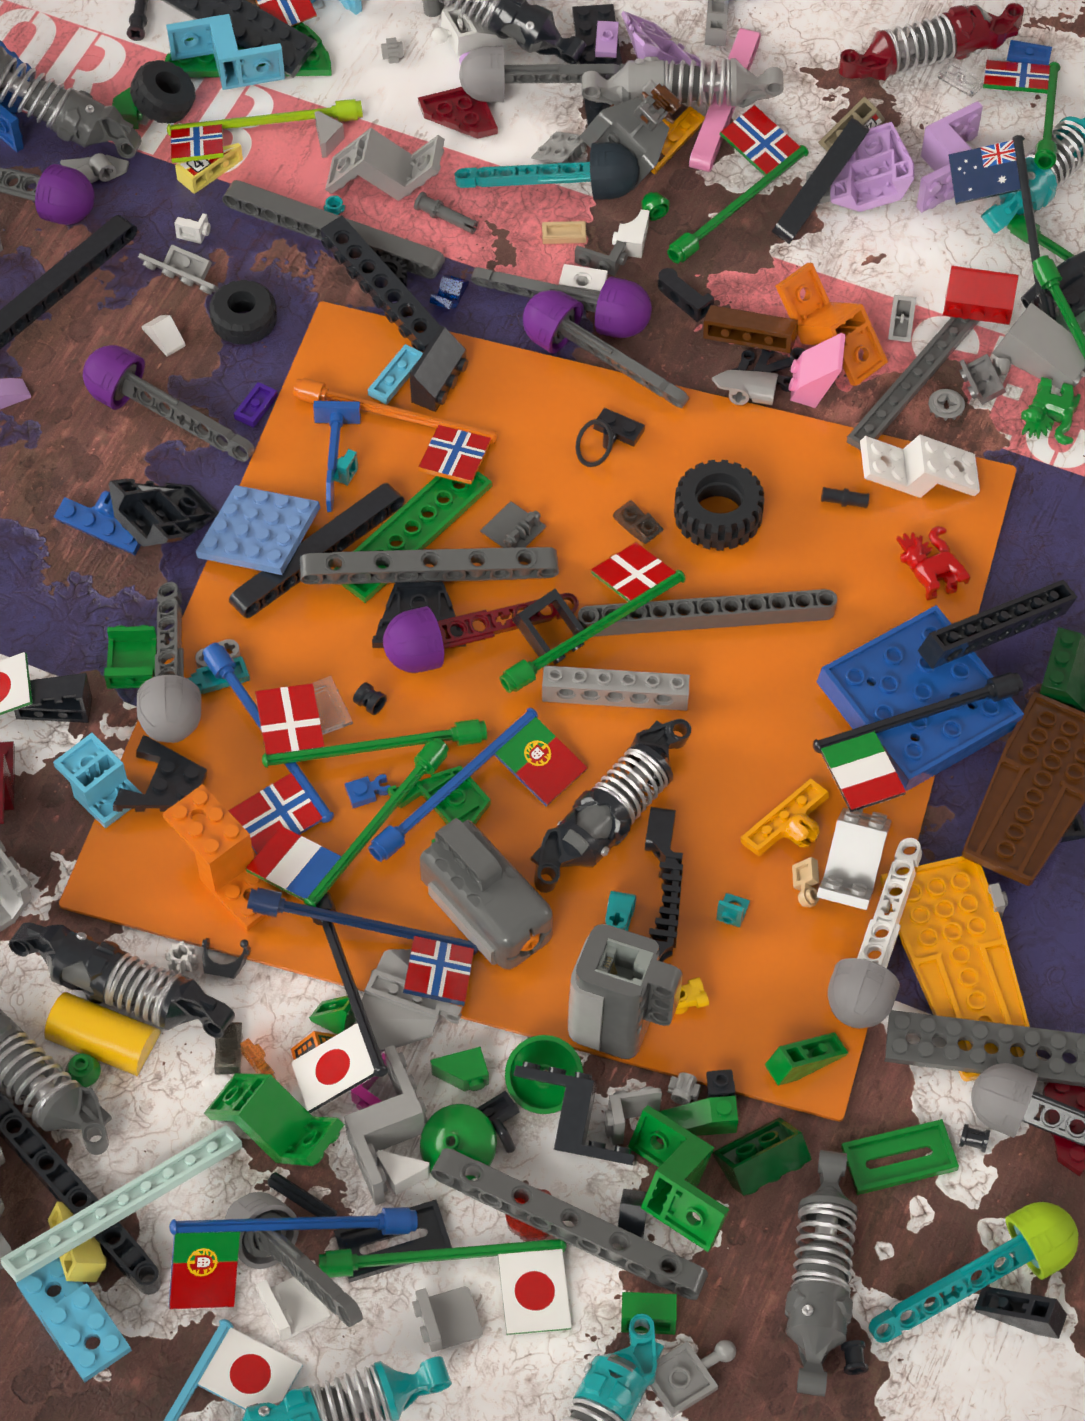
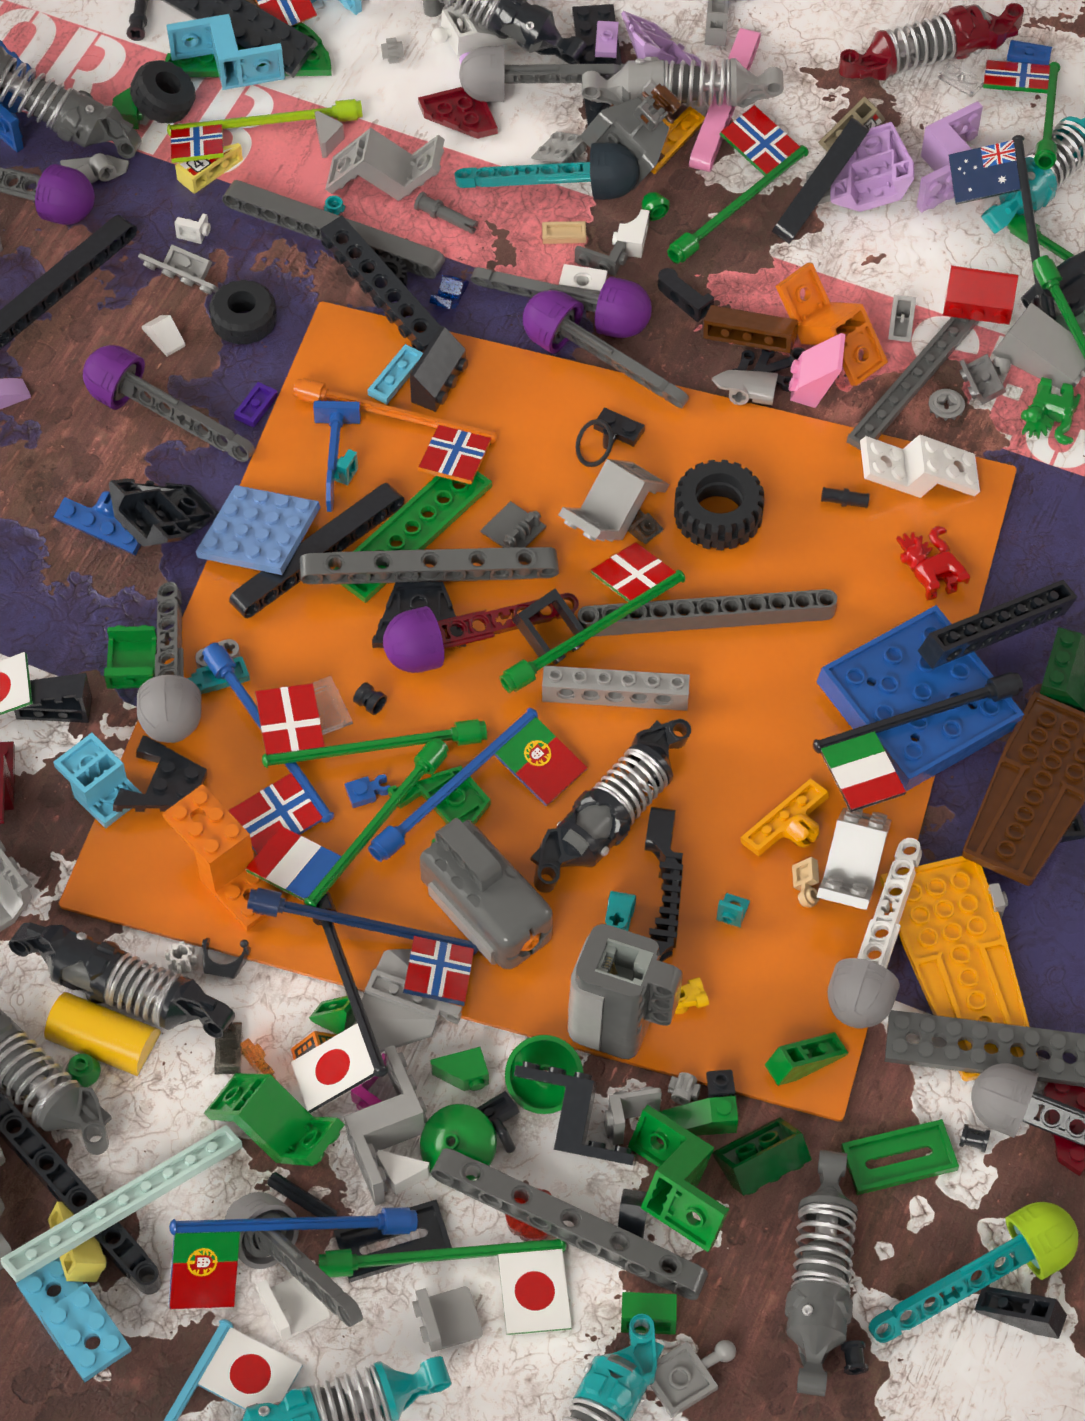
none -> light grey bracket [559,459,670,542]

